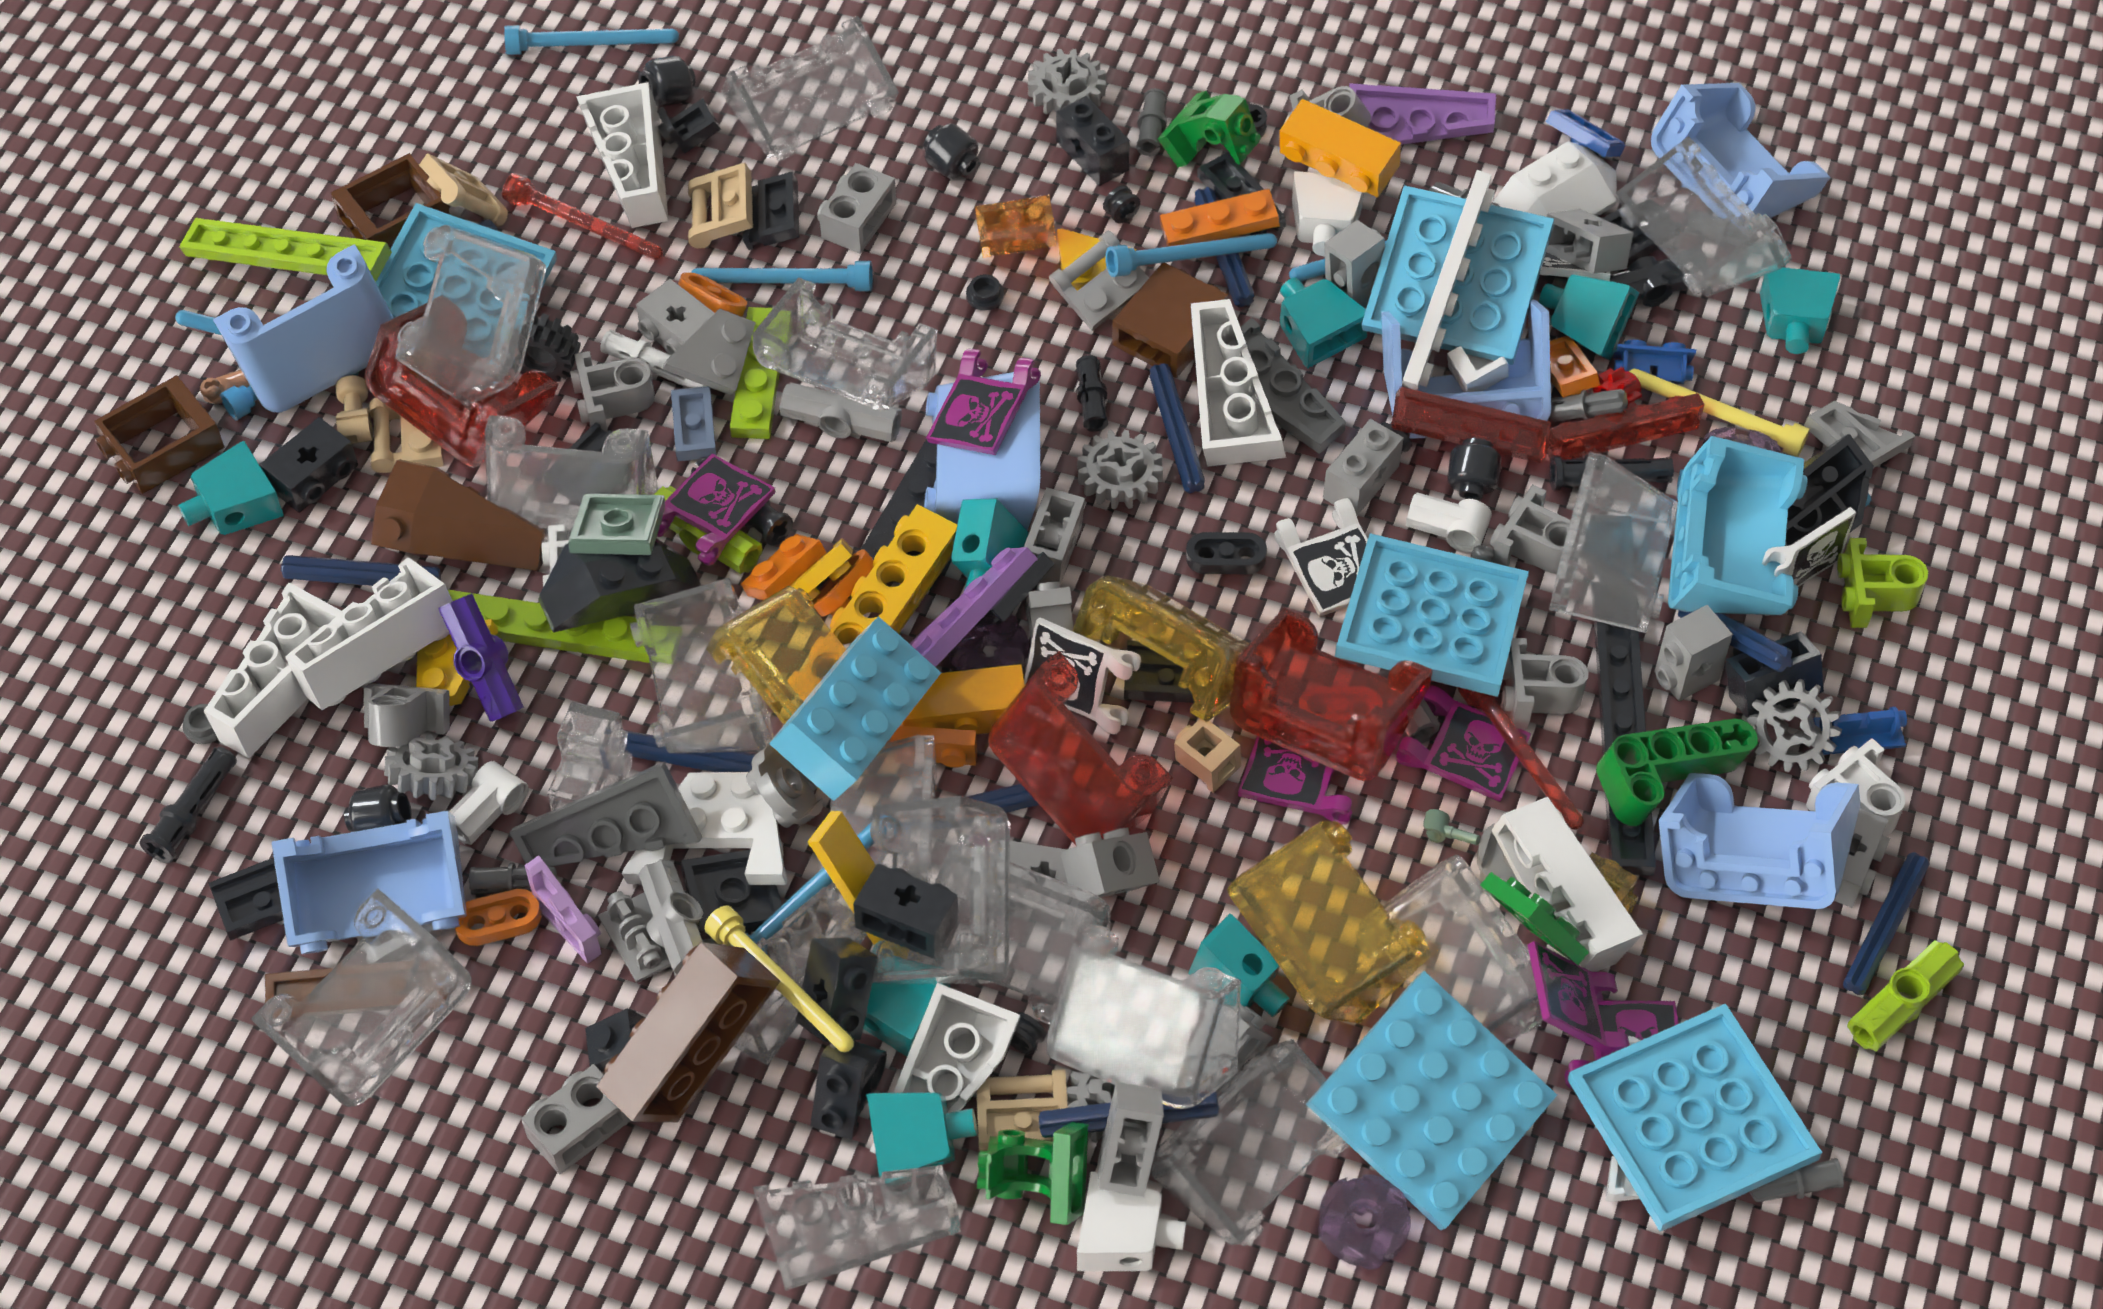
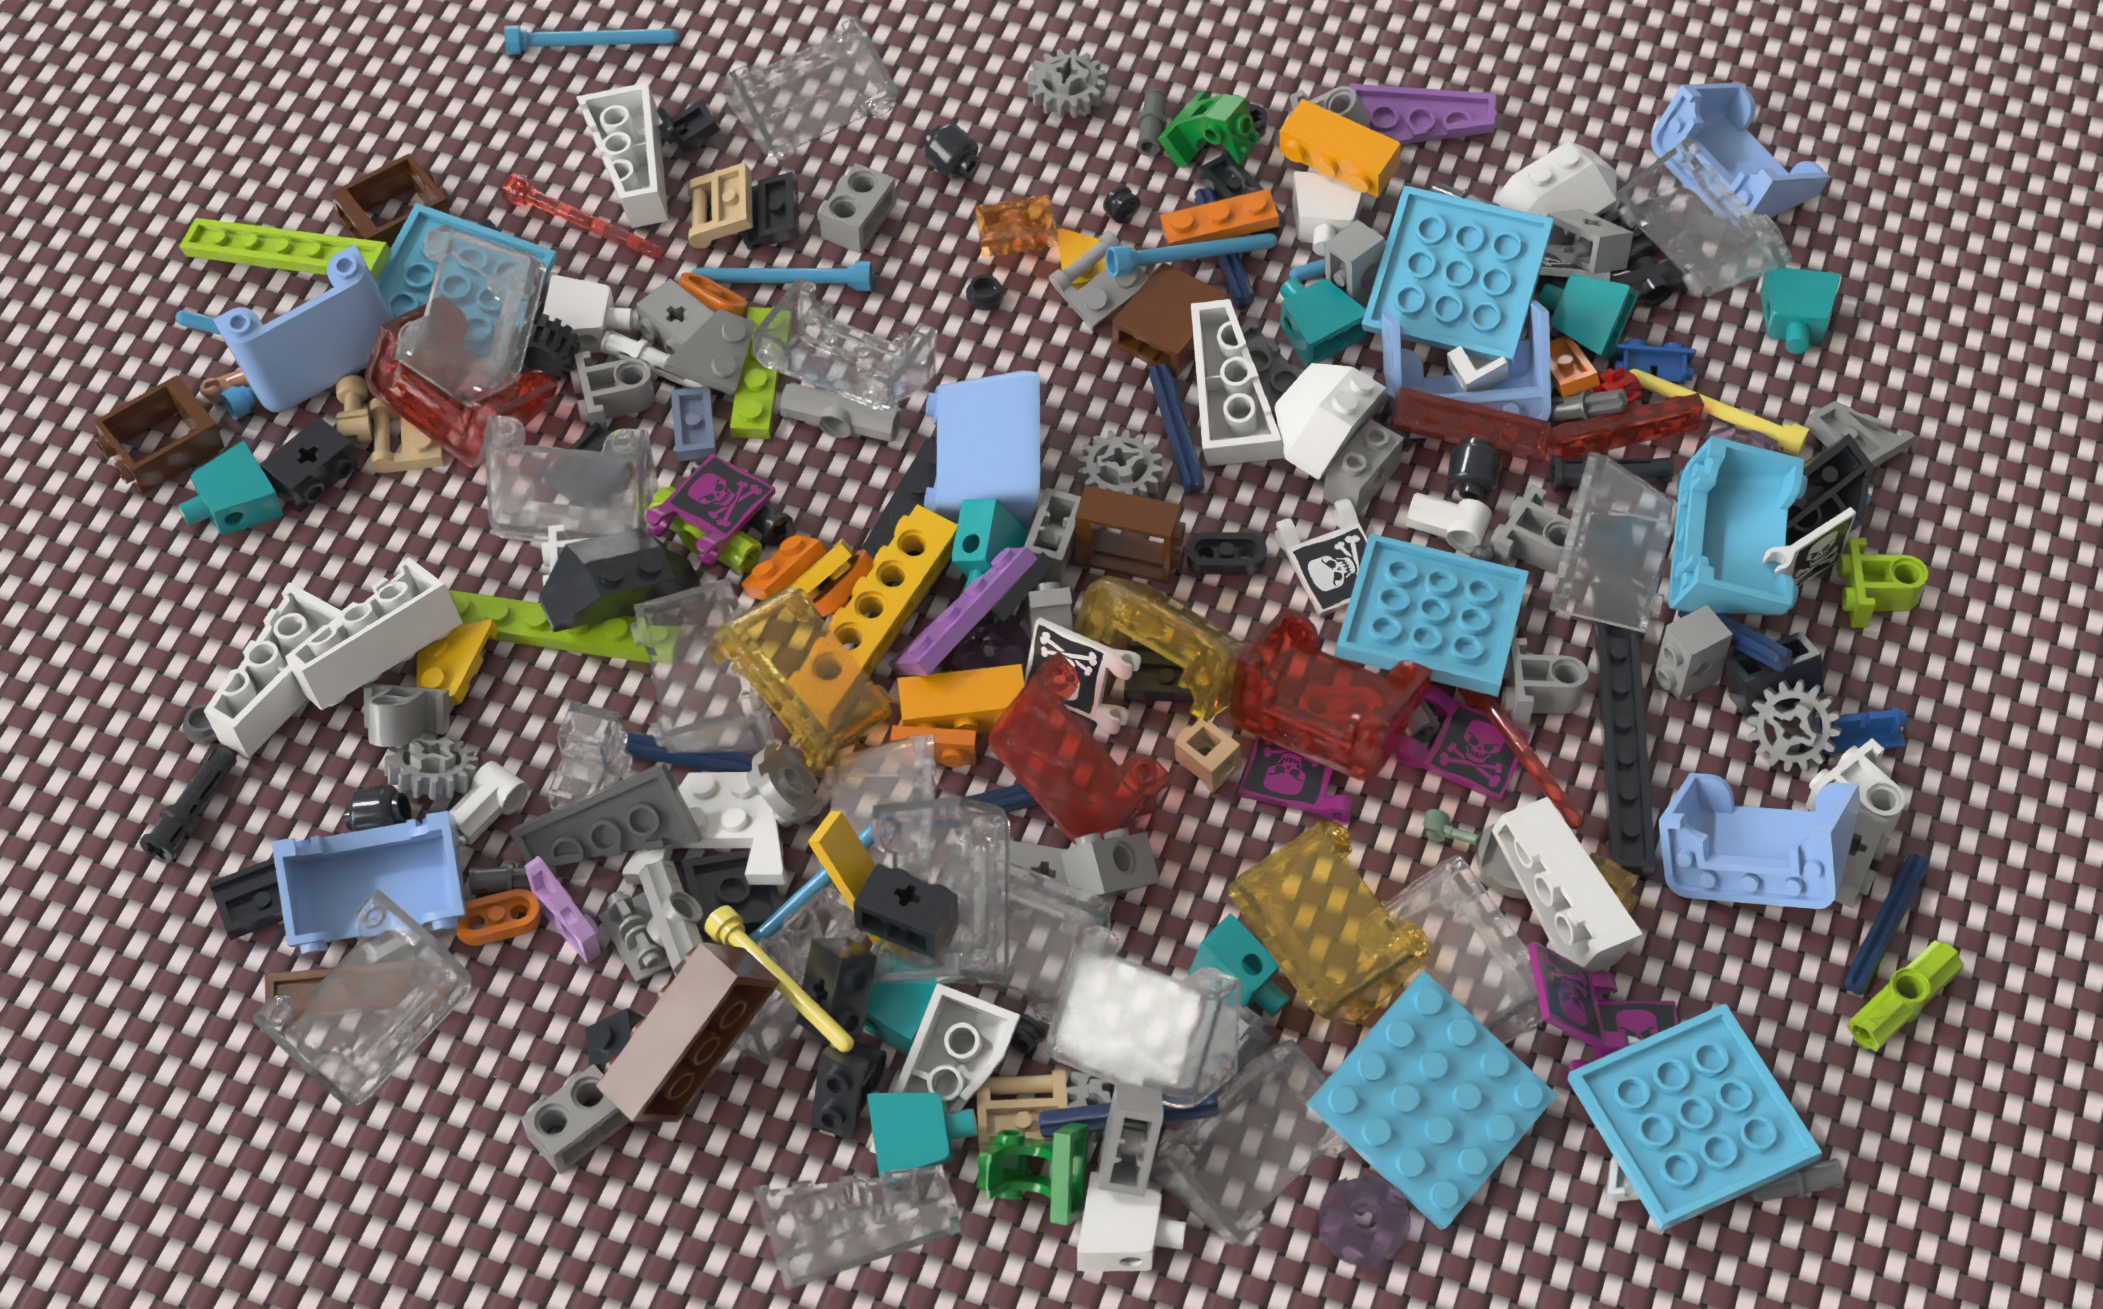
dark blue axle [281,555,441,586] -> none
reddish brown wedge [371,459,545,571] -> none
tan plate [419,153,508,227] -> none
dark purple piece [438,593,524,722] -> none
sand green tile [568,494,666,555] -> none
black head [639,56,696,107] -> none
medium azure brick [769,616,941,801] -> none
magenta flag [926,348,1041,455] -> none
black brick [1056,96,1130,186] -> none
black pin [1076,355,1108,432] -> none
white plate [1402,170,1495,397] -> none
green plate [1480,872,1589,965] -> none
plate [1546,109,1626,157] -> none
green beam [1596,719,1758,826] -> none
none -> white torso [543,275,634,353]
none -> reddish brown window [1075,485,1186,584]
none -> white wedge [1274,363,1389,480]

